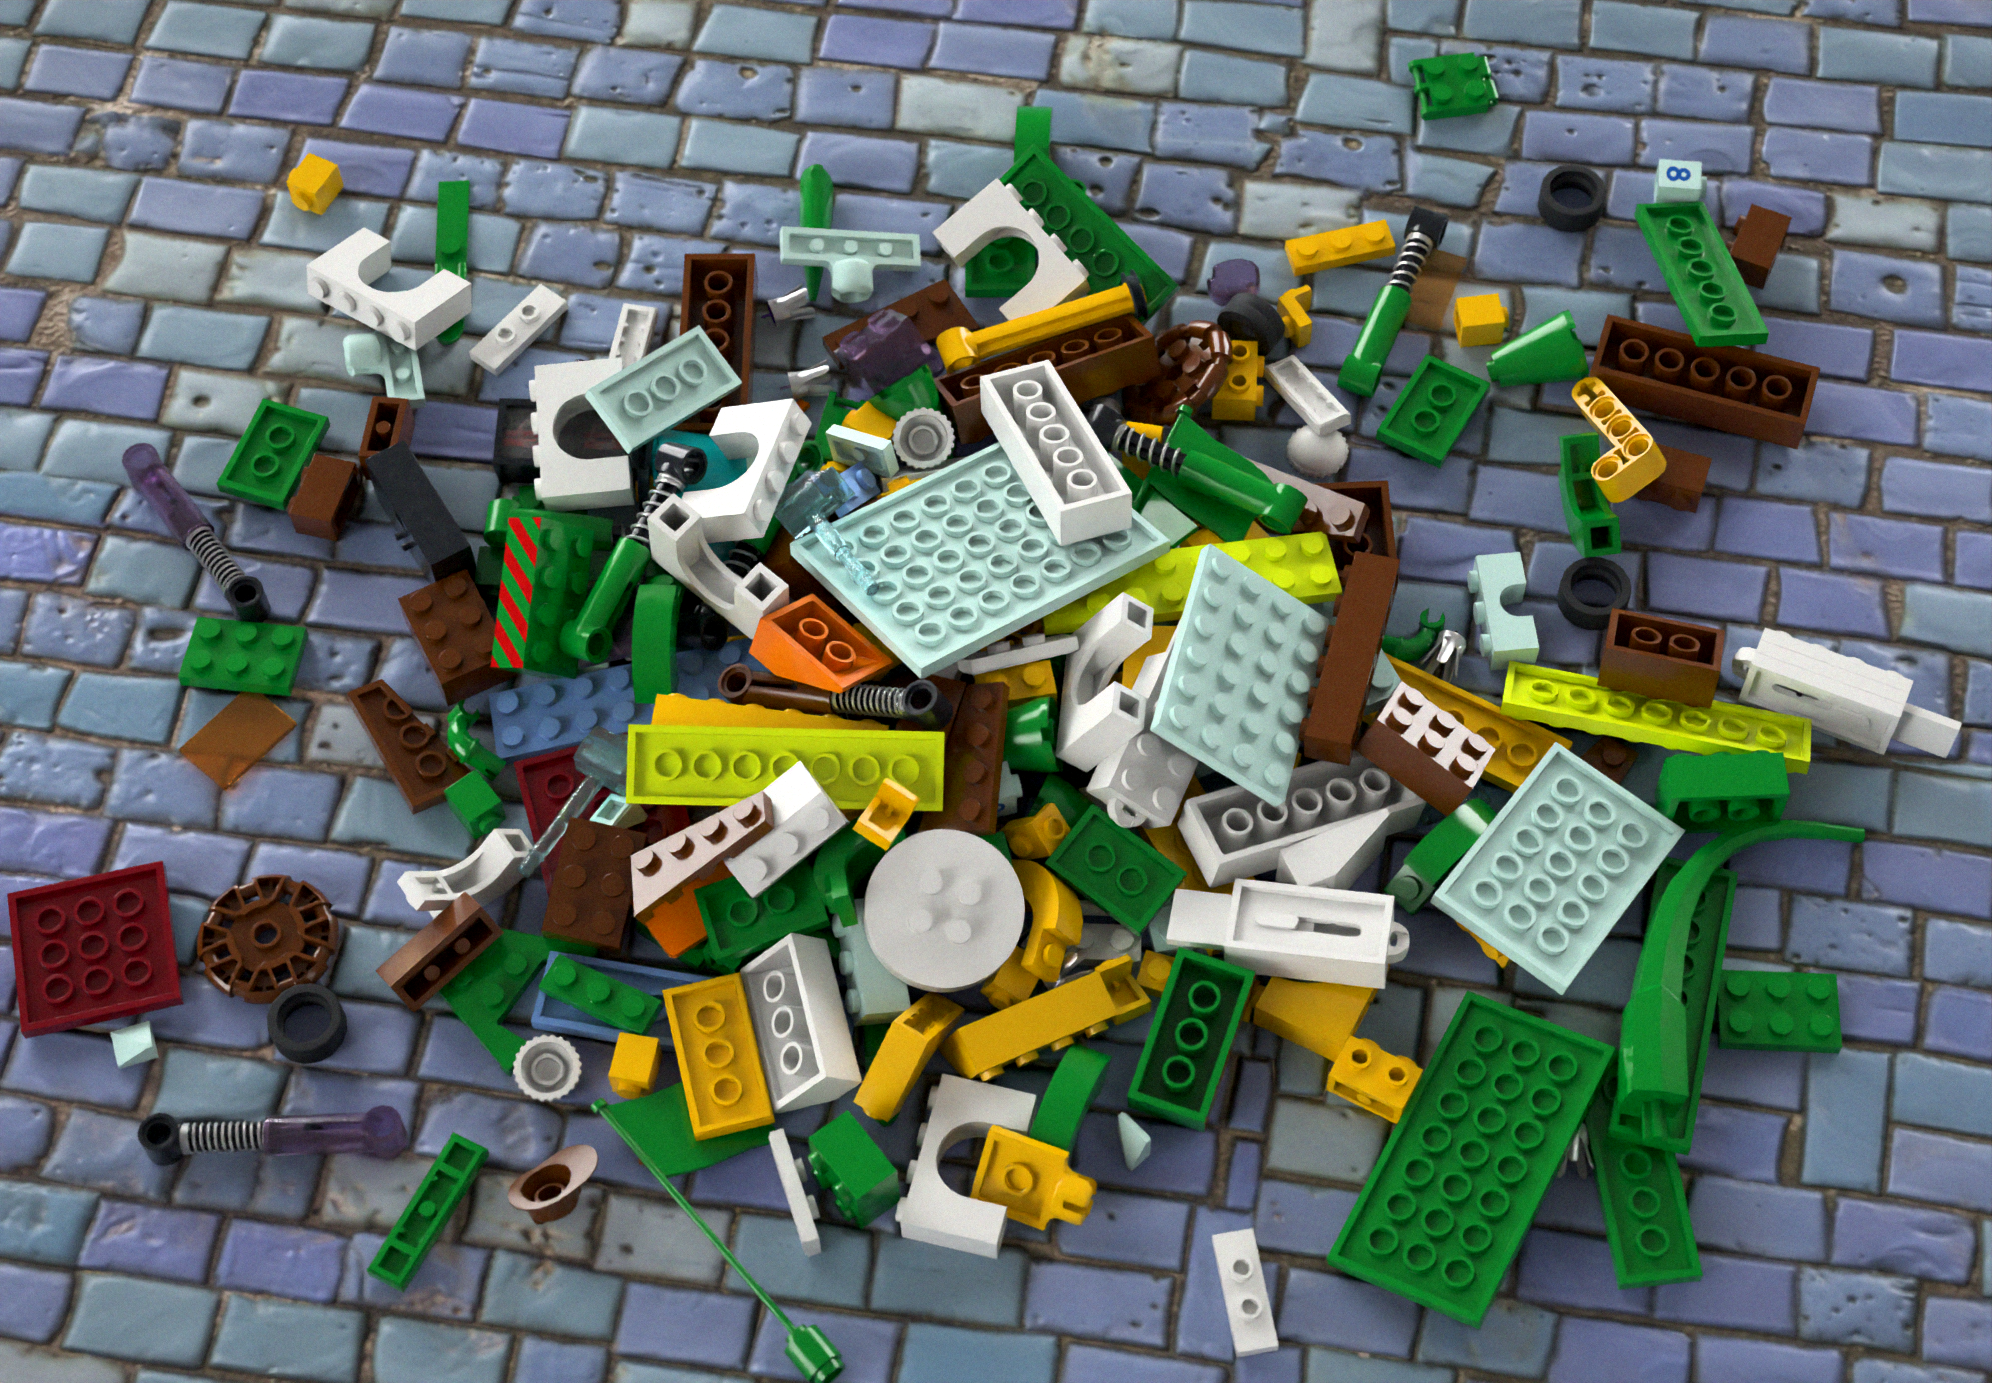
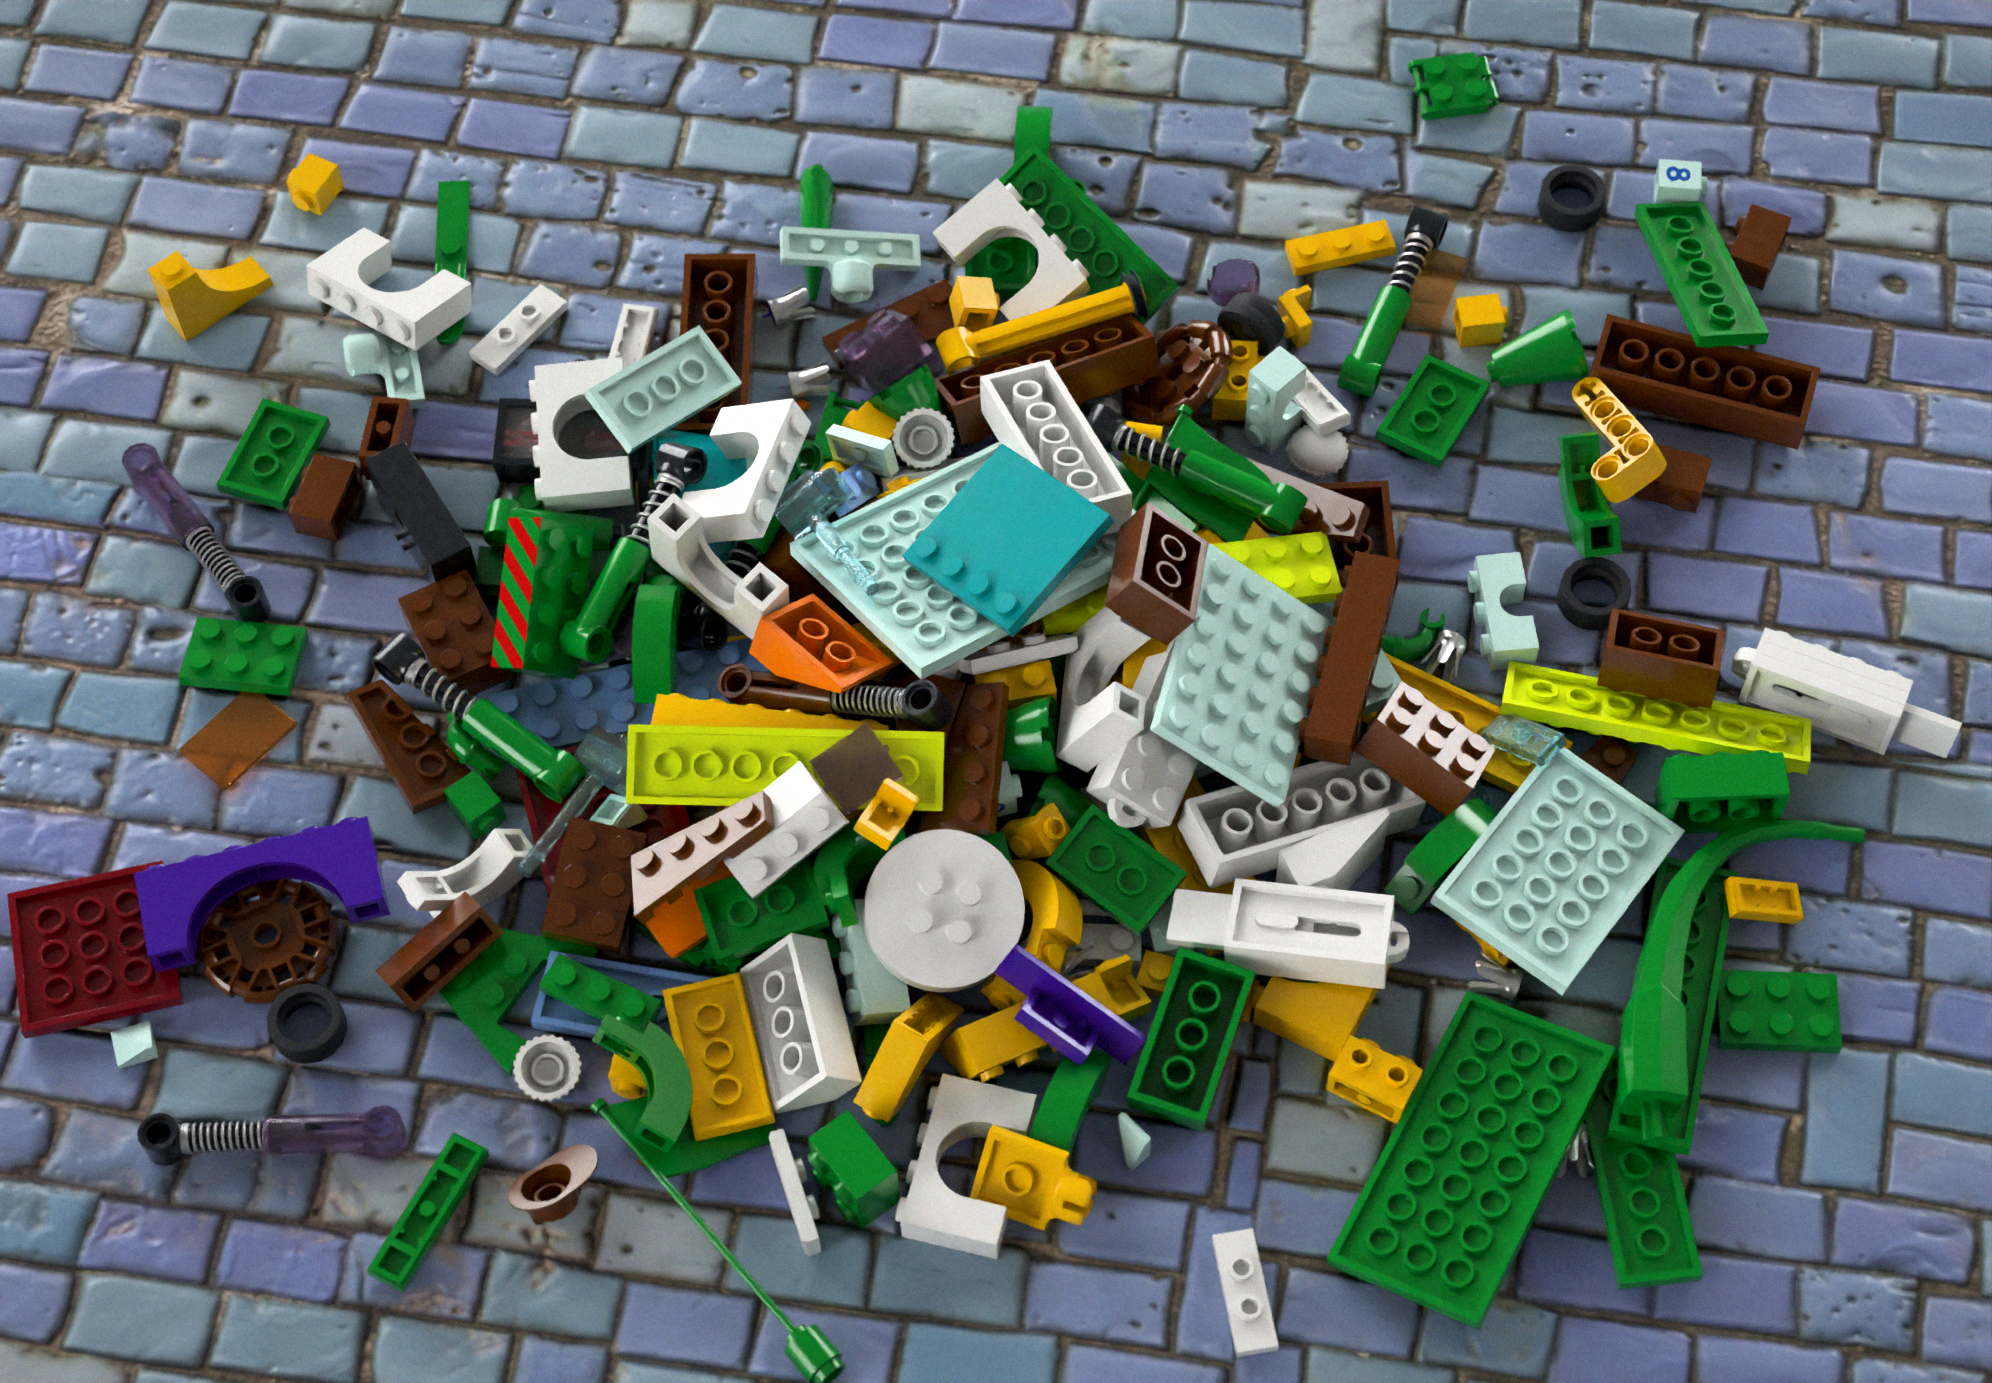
none -> dark purple arch [134,816,390,972]
none -> yellow arch [147,251,273,342]
none -> piece [371,632,587,803]
none -> green arch [592,1014,692,1154]
none -> piece [809,722,904,815]
none -> teal plate [902,444,1114,637]
none -> yellow brick [949,276,1000,332]
none -> dark purple bracket [994,944,1147,1065]
none -> reddish brown brick [1104,502,1208,645]
none -> light aqua arch [1244,346,1307,454]
none -> flat silver piece [1468,951,1530,1001]
none -> clear light blue plate [1481,713,1567,767]
none -> yellow plate [1723,876,1804,924]

